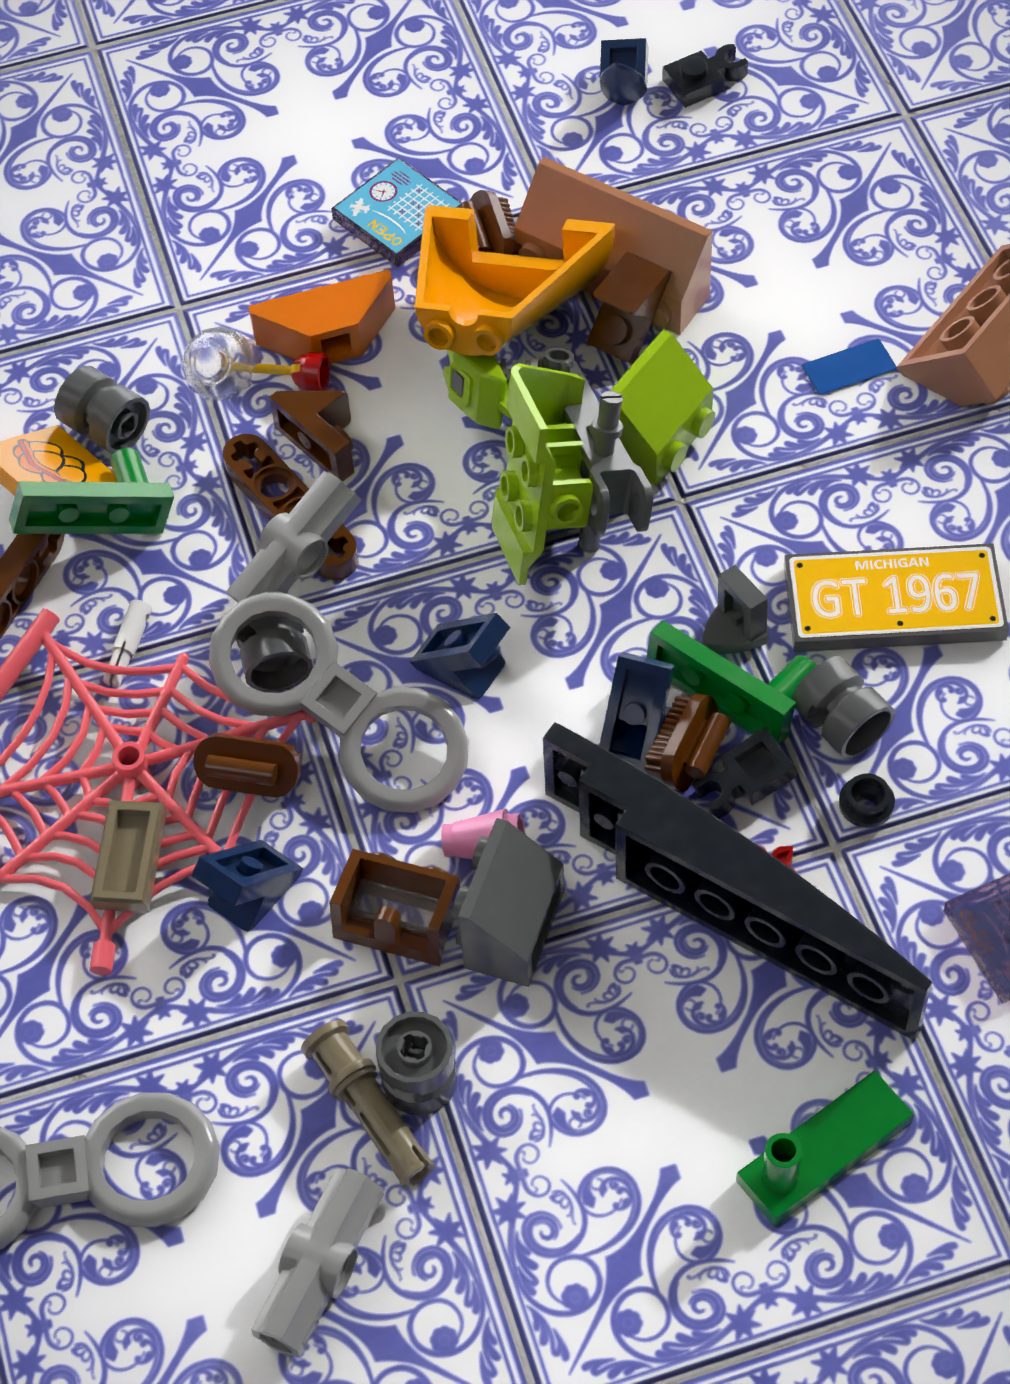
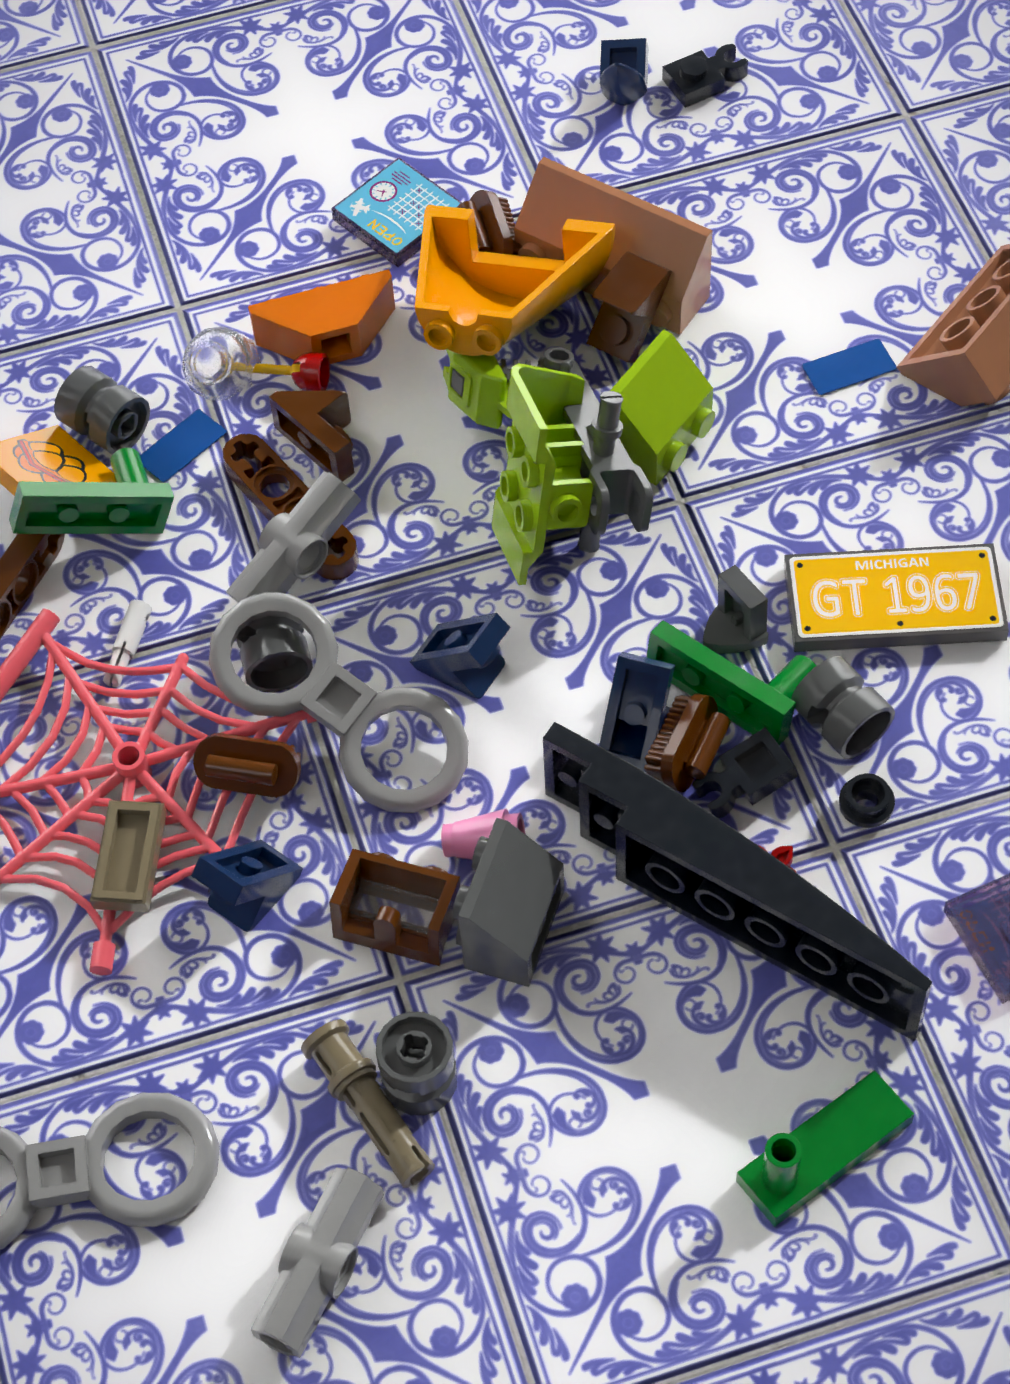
none -> blue sticker [140,409,227,483]

